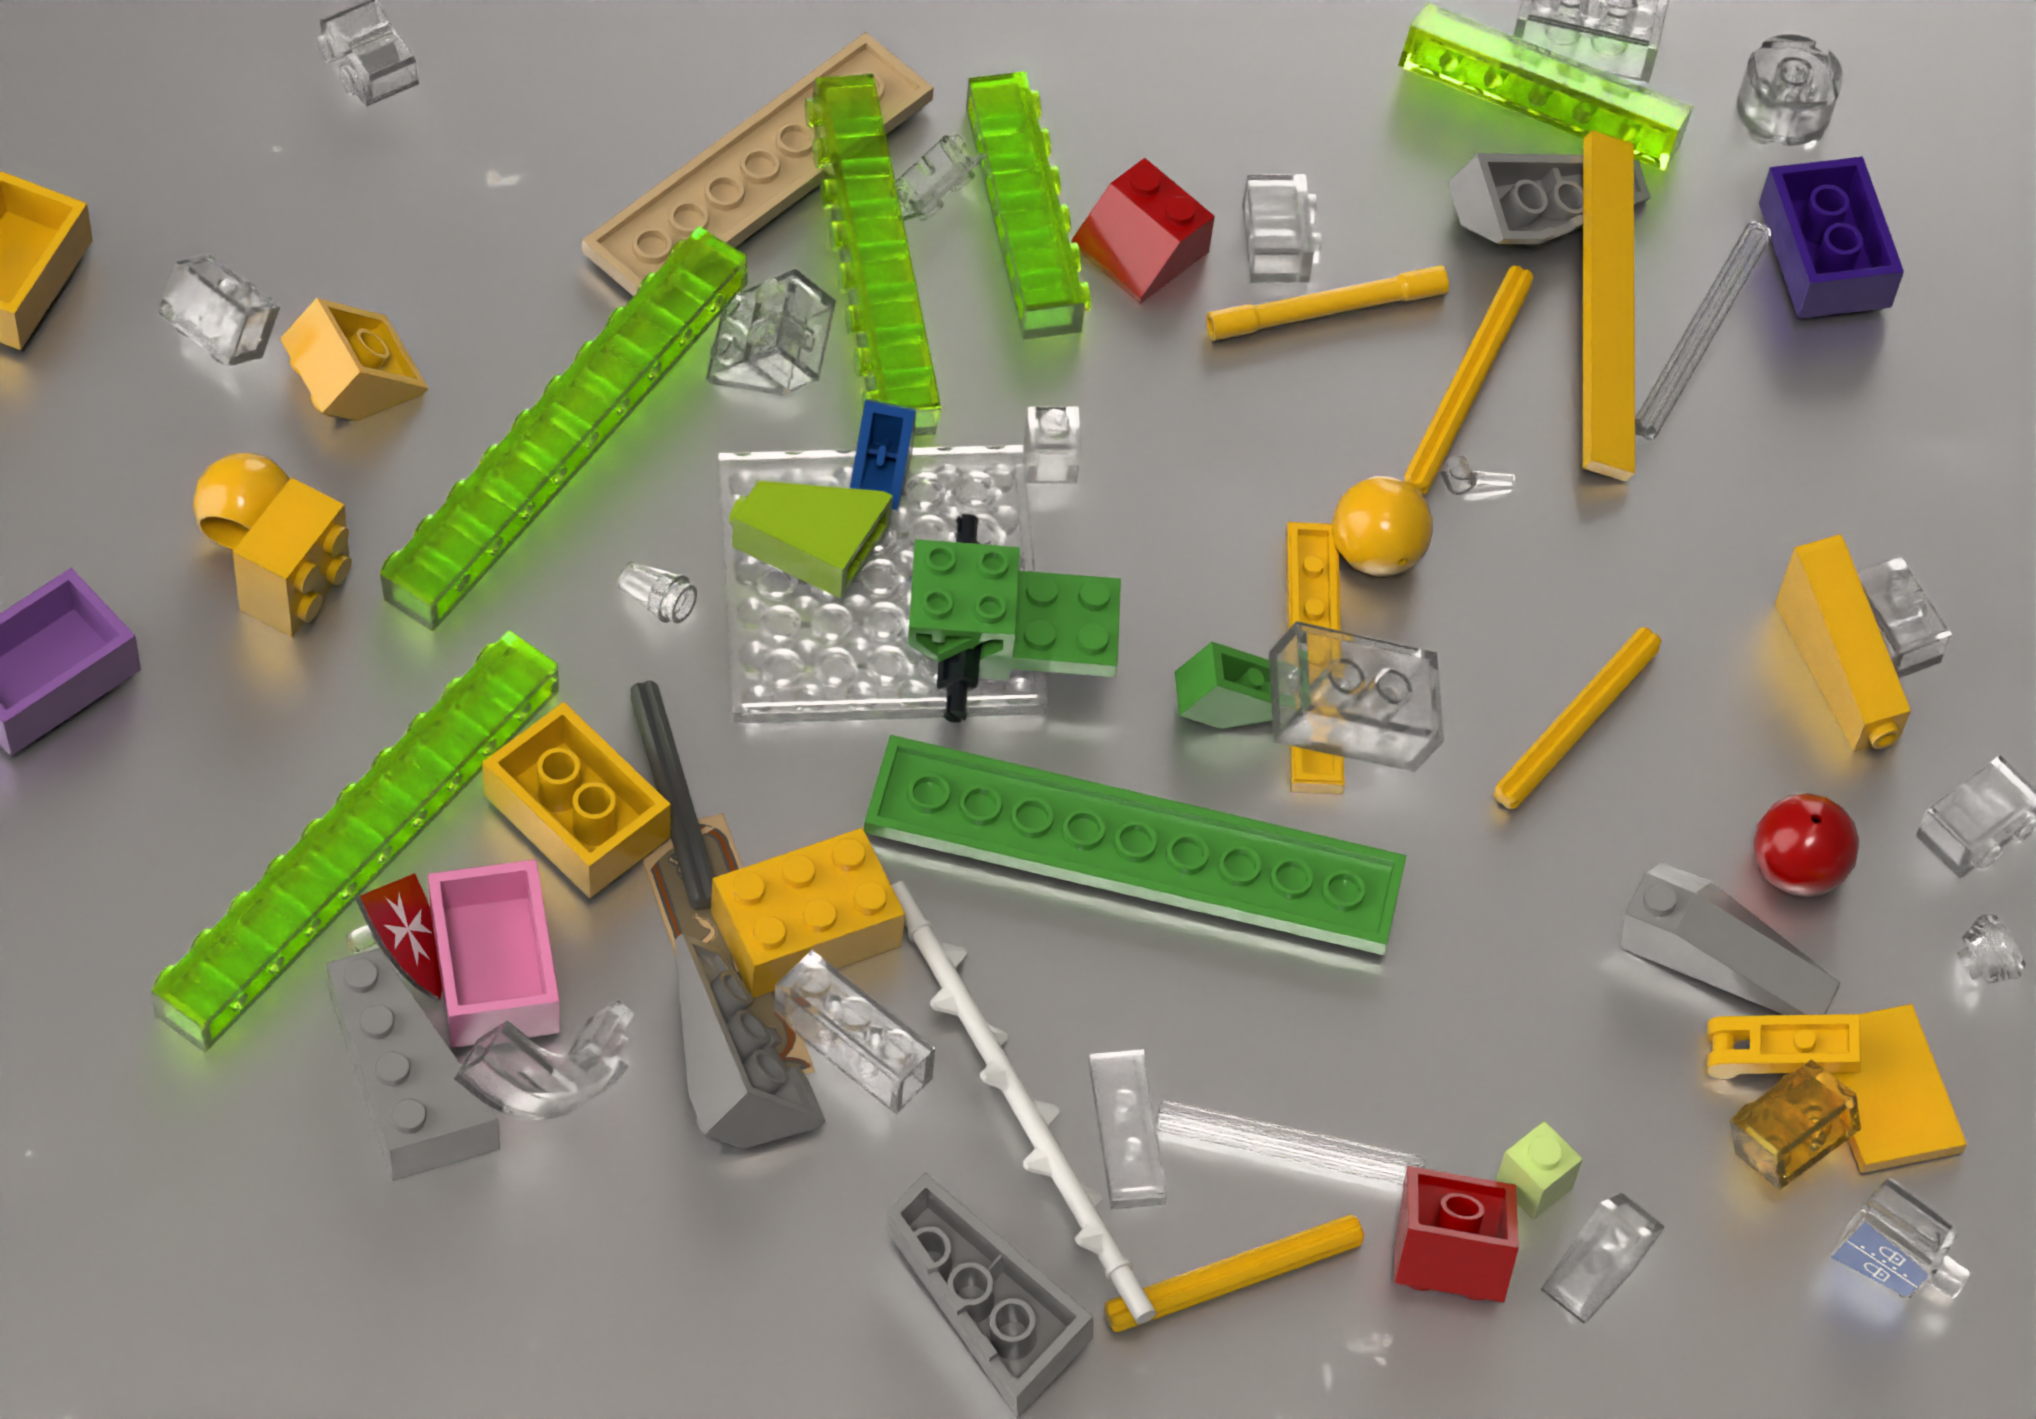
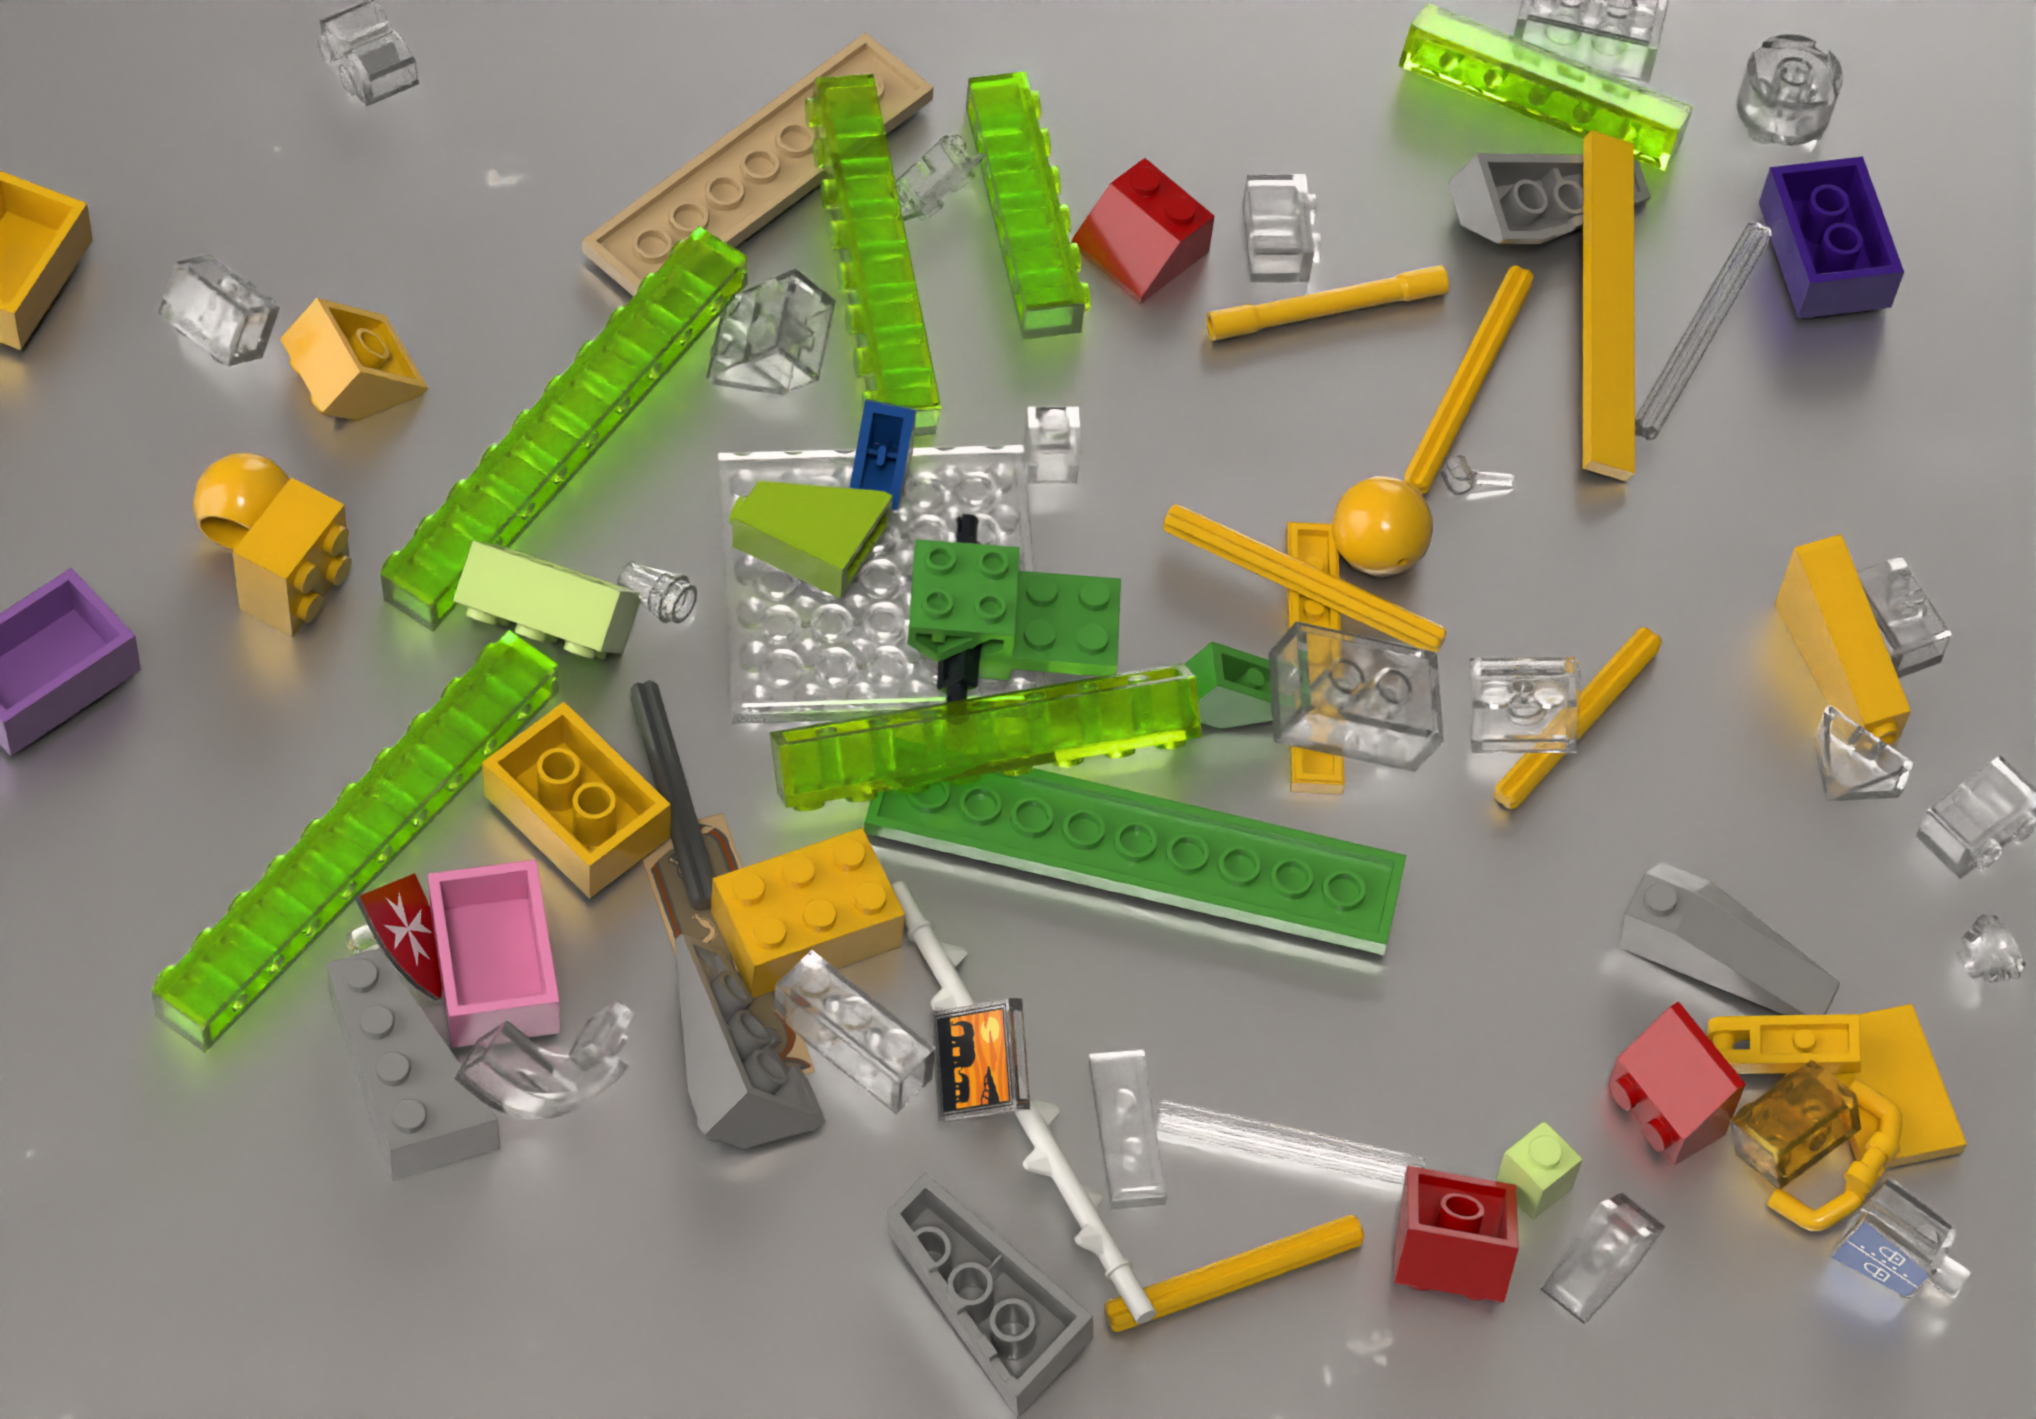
red helmet [1754,793,1859,898] -> none
none -> yellowish green brick [453,541,643,659]
none -> clear neon green brick [769,663,1202,811]
none -> tile [931,998,1031,1122]
none -> yellow axle [1163,504,1447,655]
none -> clear bracket [1469,657,1581,753]
none -> slope [1608,1001,1746,1166]
none -> yellow piece [1767,1078,1902,1231]
none -> clear slope [1813,705,1915,801]

